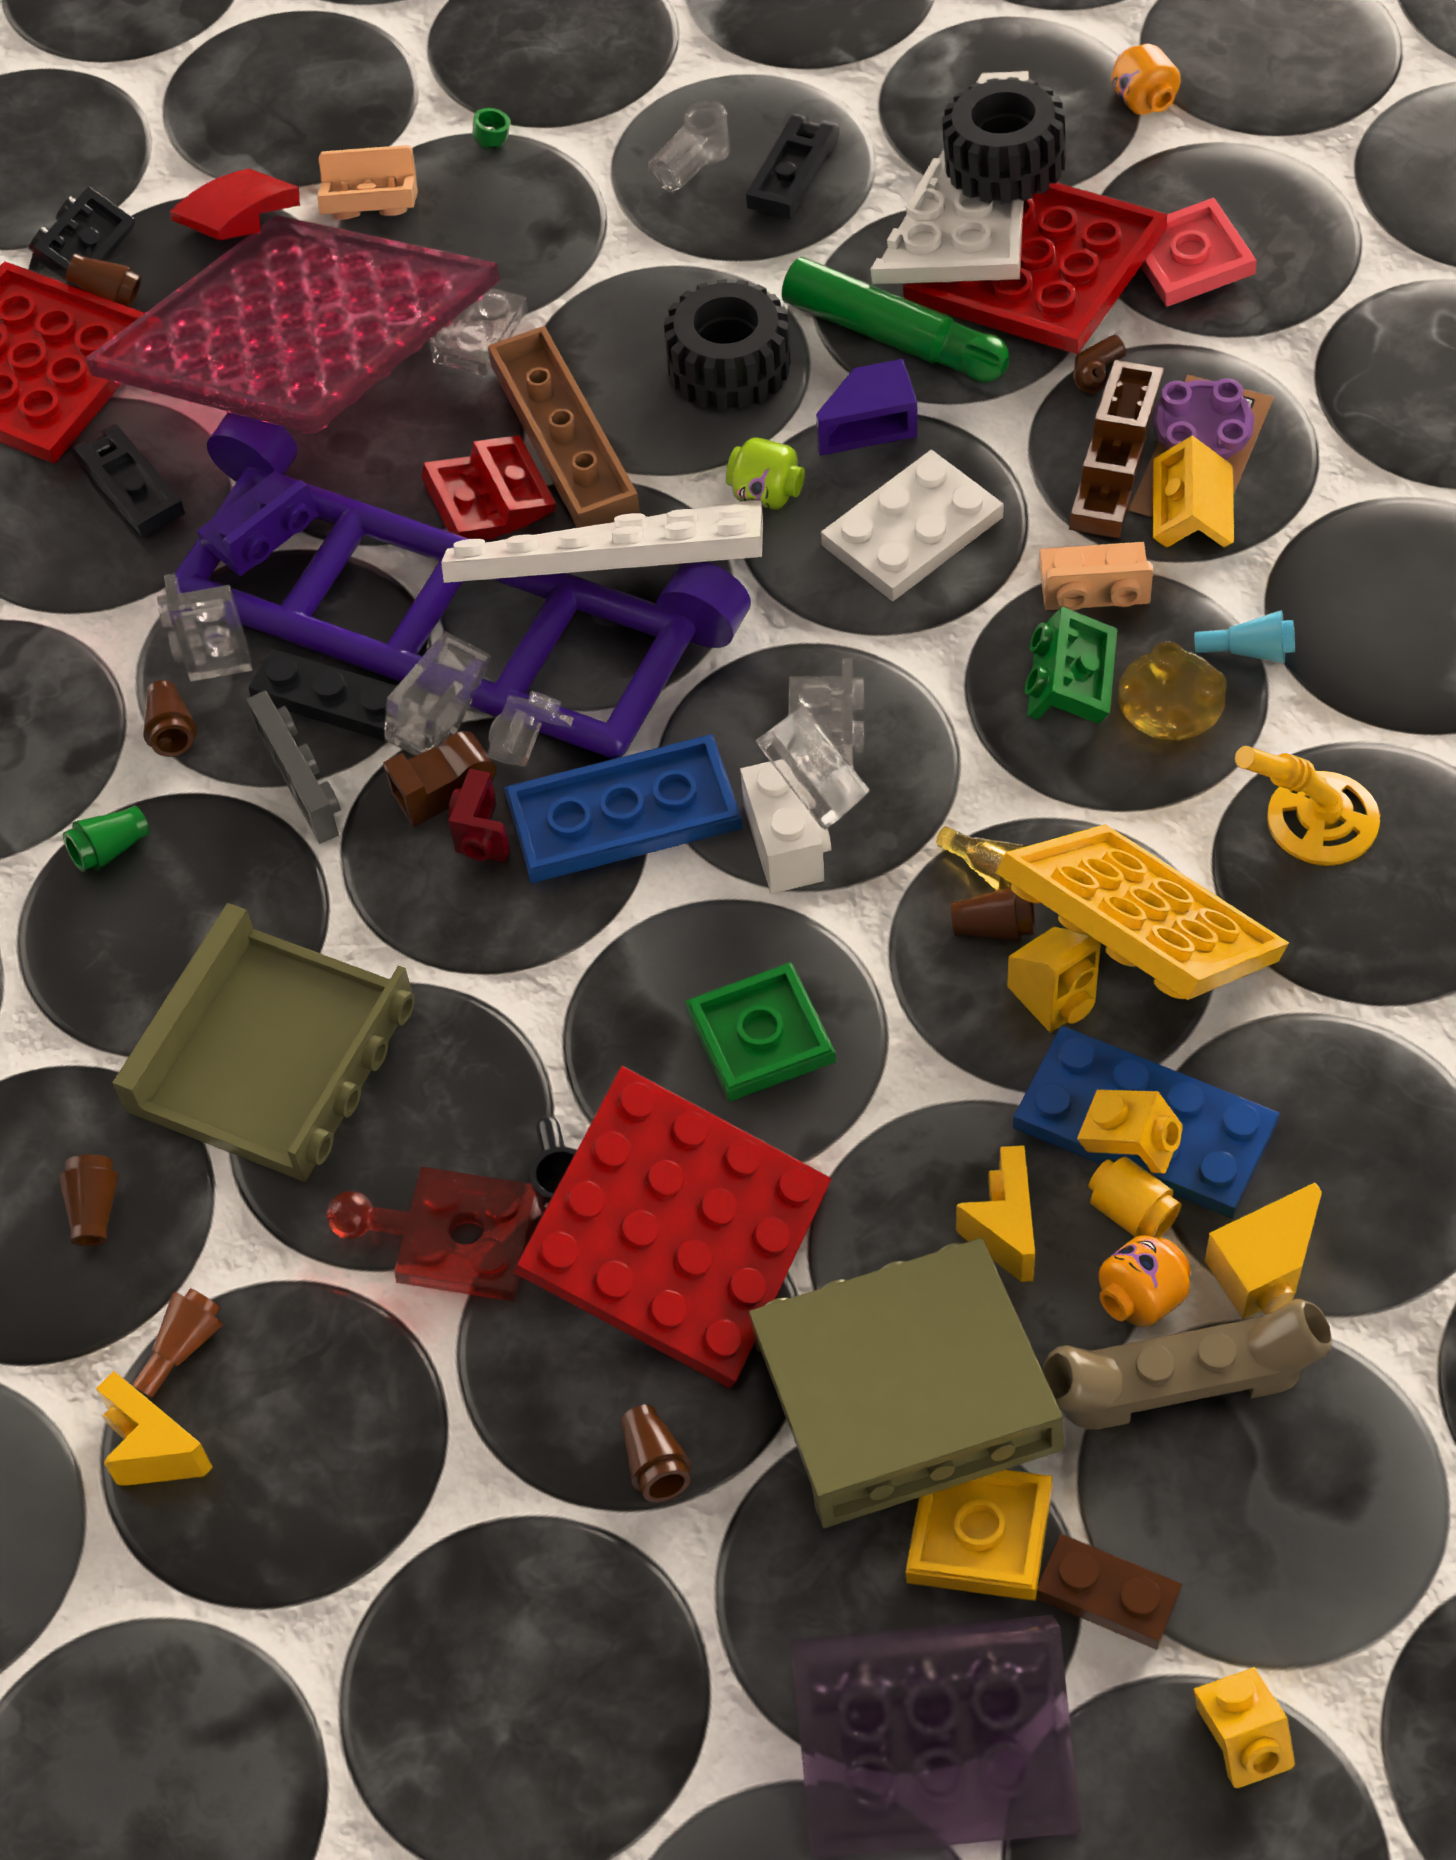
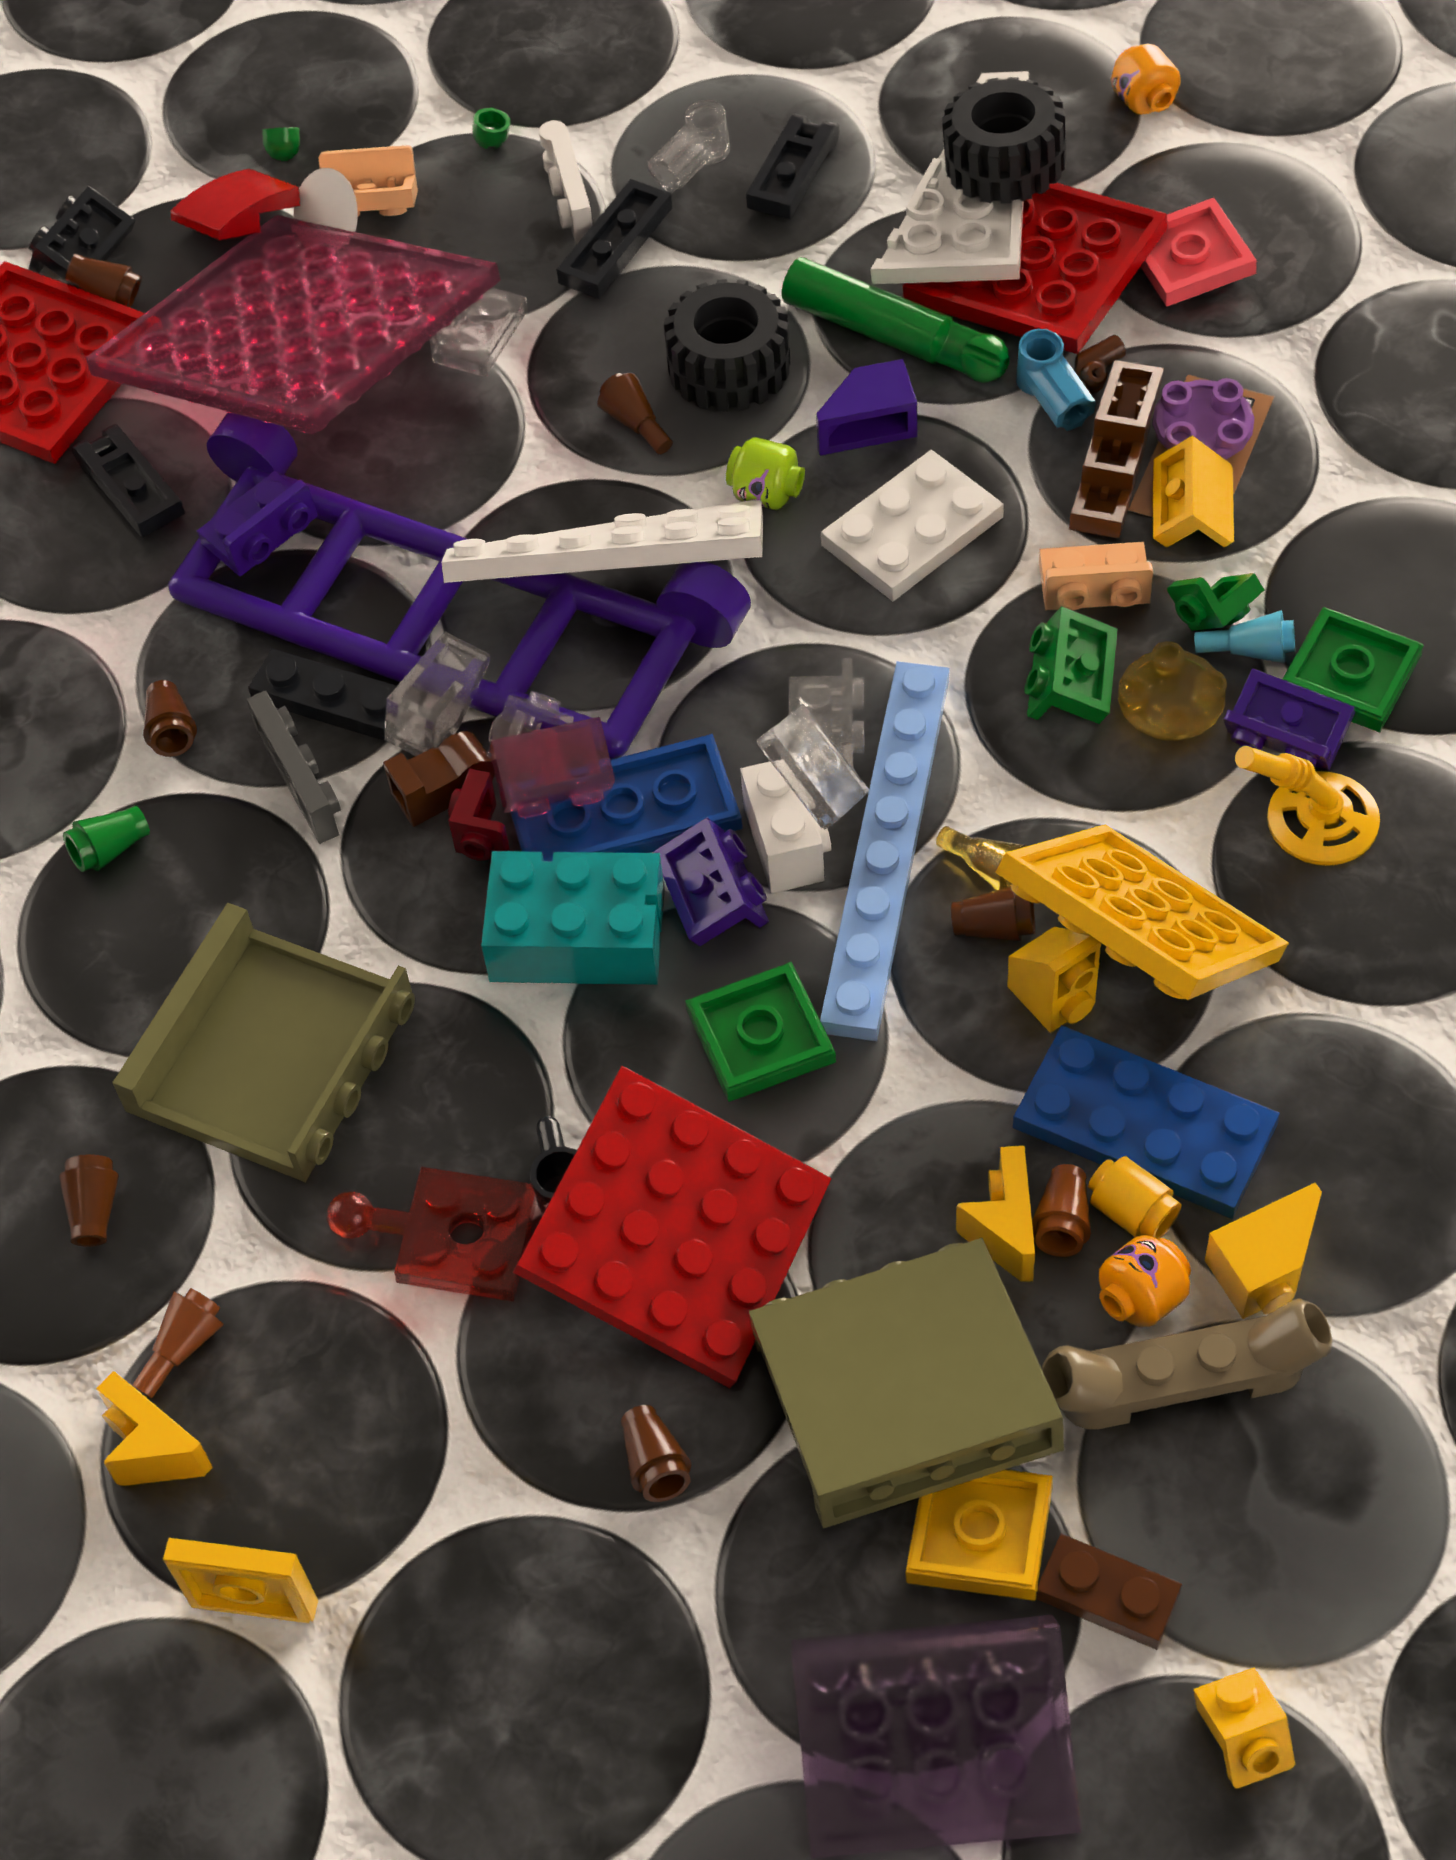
clear bracket [157,573,252,682] -> none
red slope [421,435,556,541] -> none
medium nougat piece [488,326,640,528] -> none
yellow bracket [1077,1090,1183,1174] -> none
none -> yellow plate [163,1538,318,1623]
none -> green hinge [262,127,300,161]
none -> white sticker [294,168,358,261]
none -> teal piece [481,851,665,985]
none -> clear pink brick [489,717,615,818]
none -> white plate [539,121,592,245]
none -> black plate [556,179,673,299]
none -> reddish brown cone [597,373,673,455]
none -> dark purple bracket [653,817,769,947]
none -> light blue plate [820,661,949,1042]
none -> dark azure piece [1016,329,1096,431]
none -> dark orange cone [1032,1164,1091,1257]
none -> green bracket [1167,573,1264,631]
none -> dark purple bracket [1223,668,1355,771]
none -> green plate [1282,607,1424,733]

